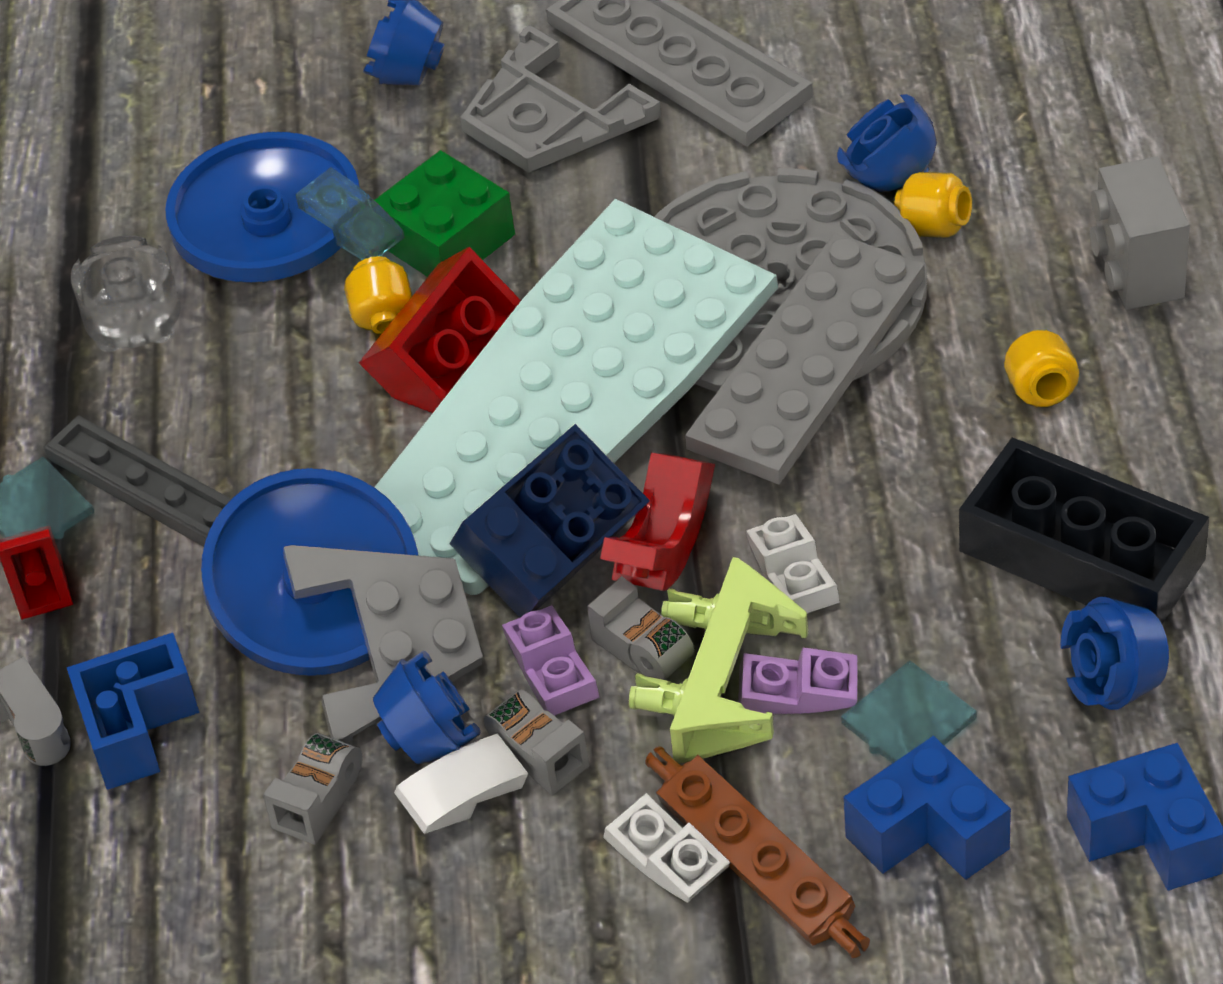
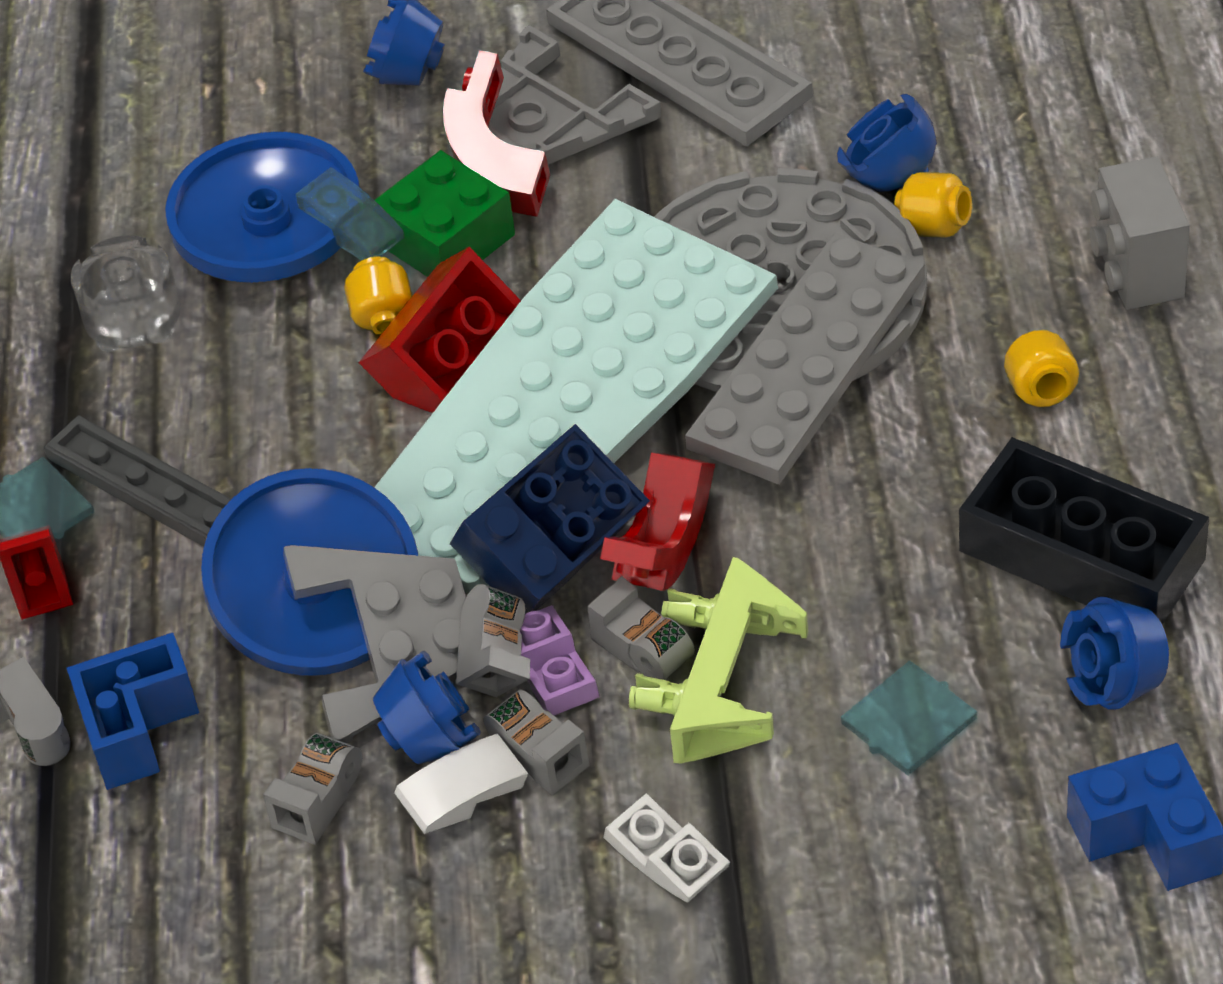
dark orange plate [645,746,870,958] -> none
lavender slope [738,647,857,714] -> none
white slope [746,514,840,613] -> none
blue brick [844,735,1011,880] -> none
none -> arch [443,50,550,217]
none -> light grey leg [456,584,530,698]

